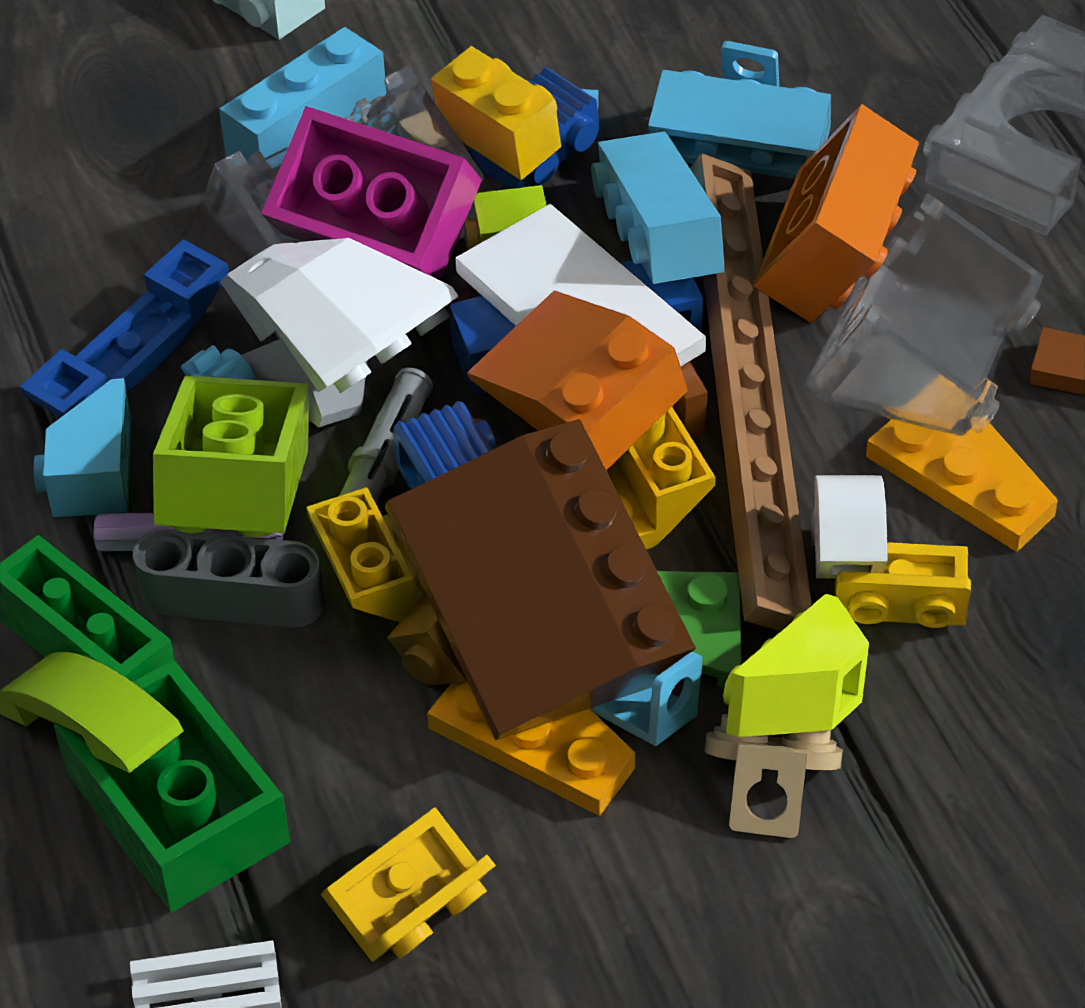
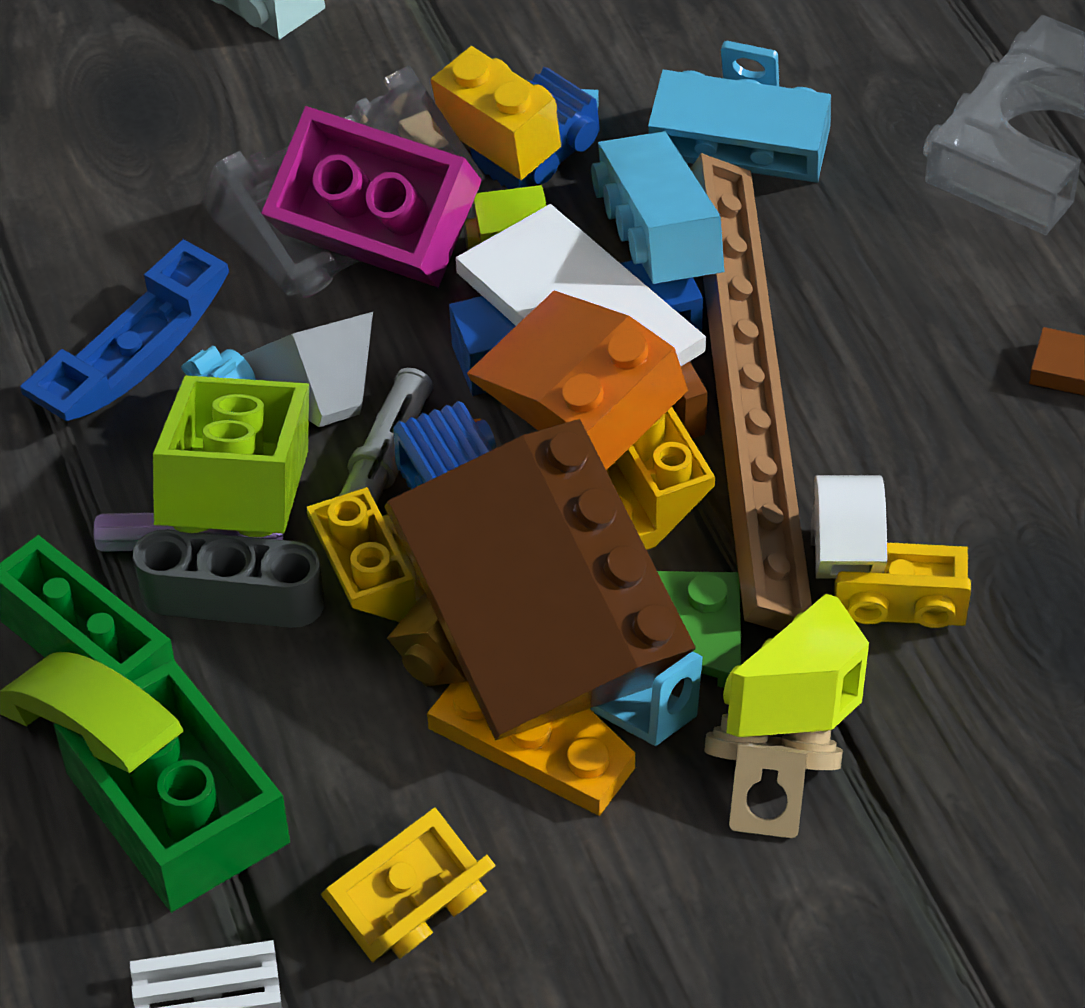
medium azure slope [34,378,132,517] -> none
medium azure brick [219,27,387,186] -> none
white brick [220,238,458,393] -> none
orange brick [753,104,919,324] -> none
clear windscreen [804,192,1044,436] -> none
light orange wing [866,372,1058,552] -> none

